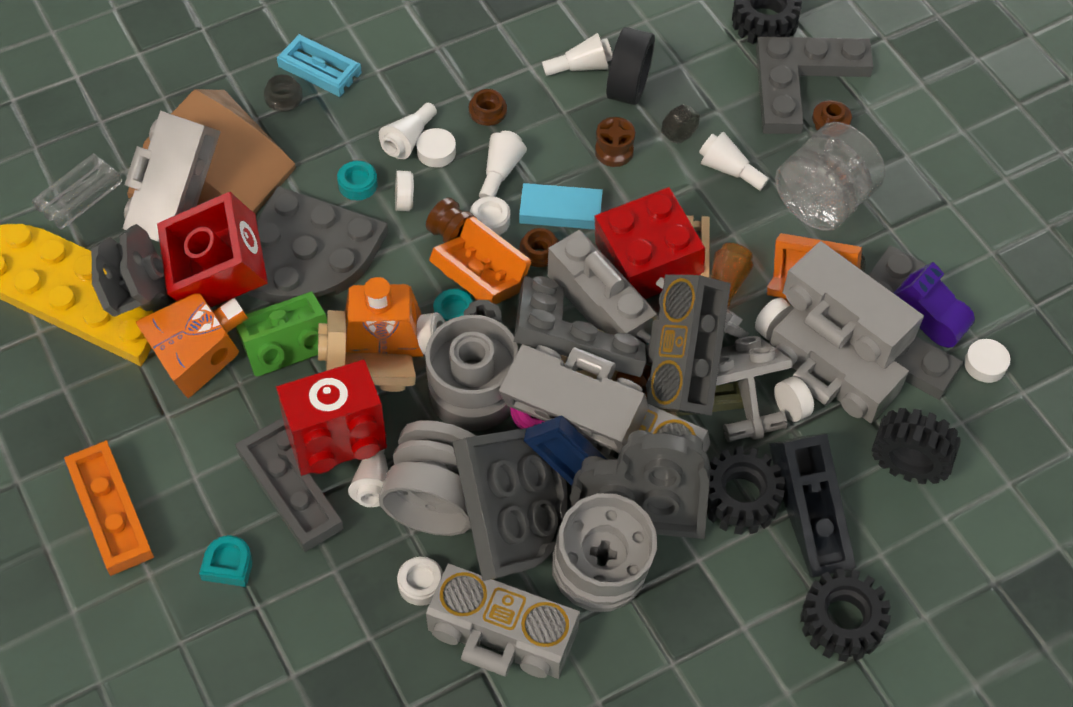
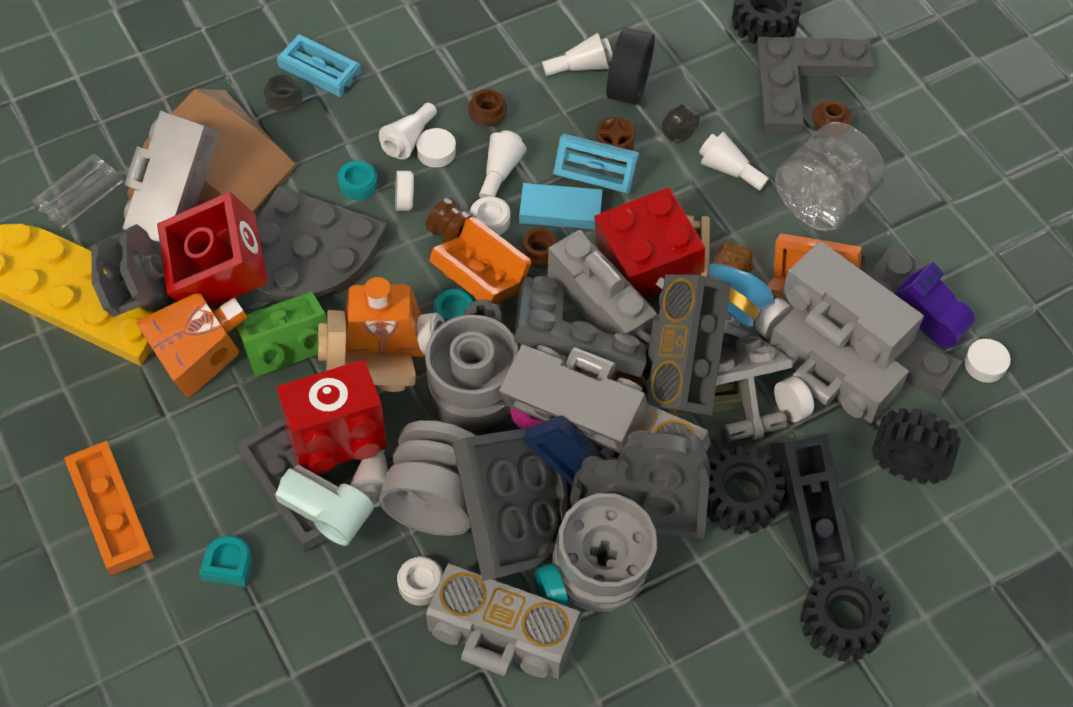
none -> light aqua piece [275,465,374,546]
none -> teal tile [535,563,568,607]
none -> medium azure tile [553,133,639,194]
none -> dark azure piece [705,263,775,327]

